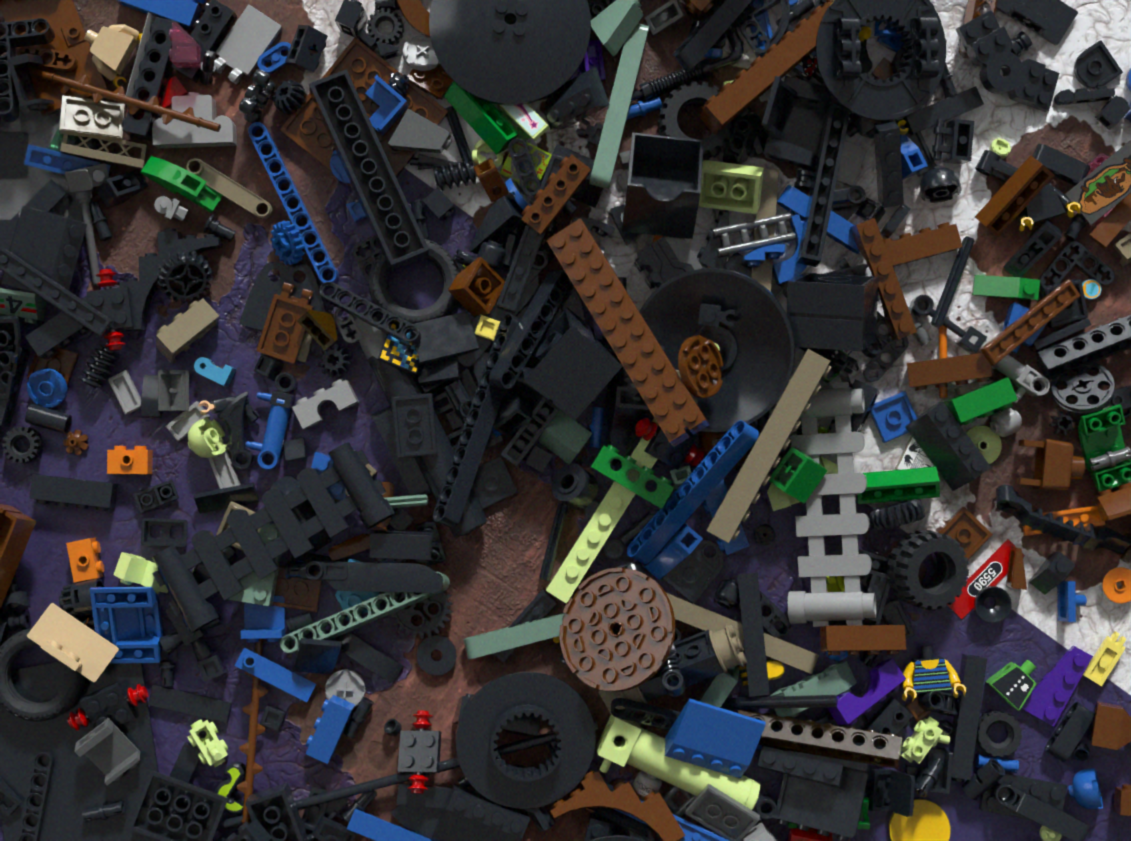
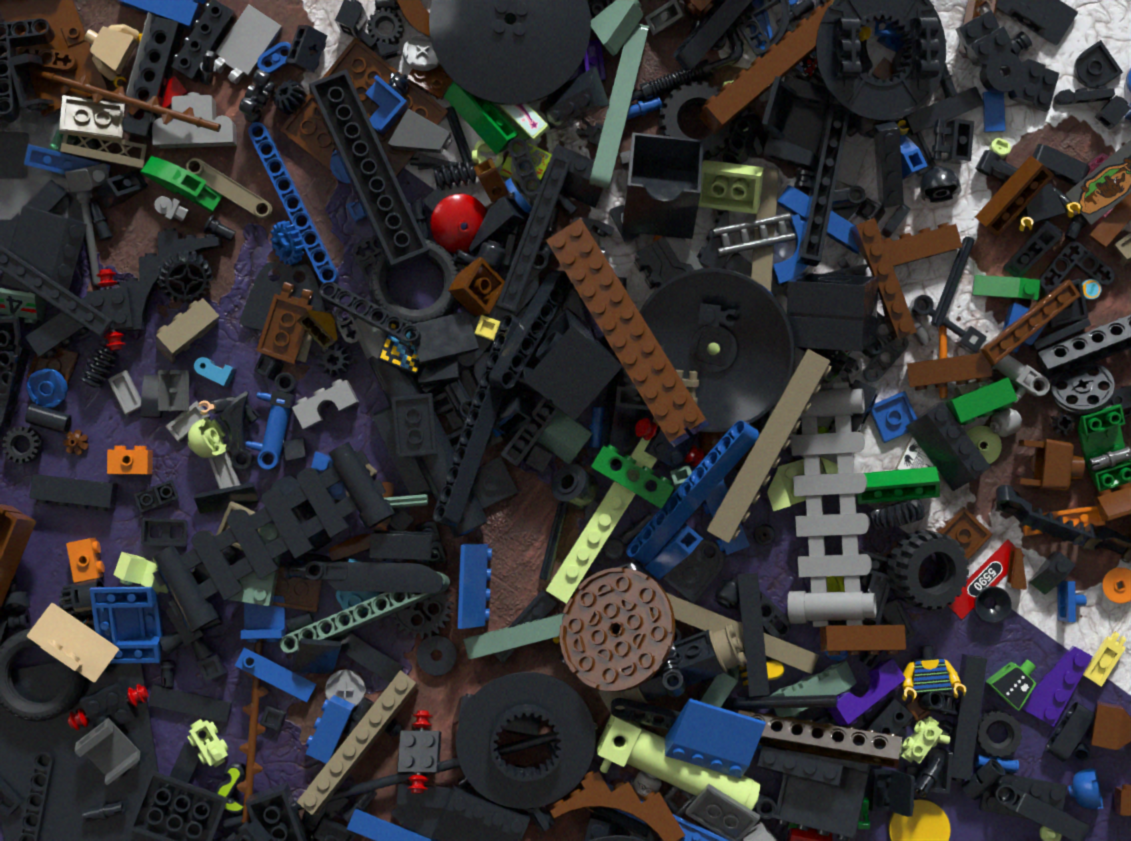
clear pink slope [169,22,201,67] -> none
reddish brown brick [521,154,591,236] -> none
reddish brown tile [678,335,723,398] -> none
blue tile [703,48,723,59] -> none
blue slope [742,244,785,267] -> none
green slope [769,447,829,504] -> none
none -> dark tan brick [297,670,419,815]
none -> red dish [430,194,487,254]
none -> blue slope [458,543,492,629]
none -> blue tile [982,92,1006,133]

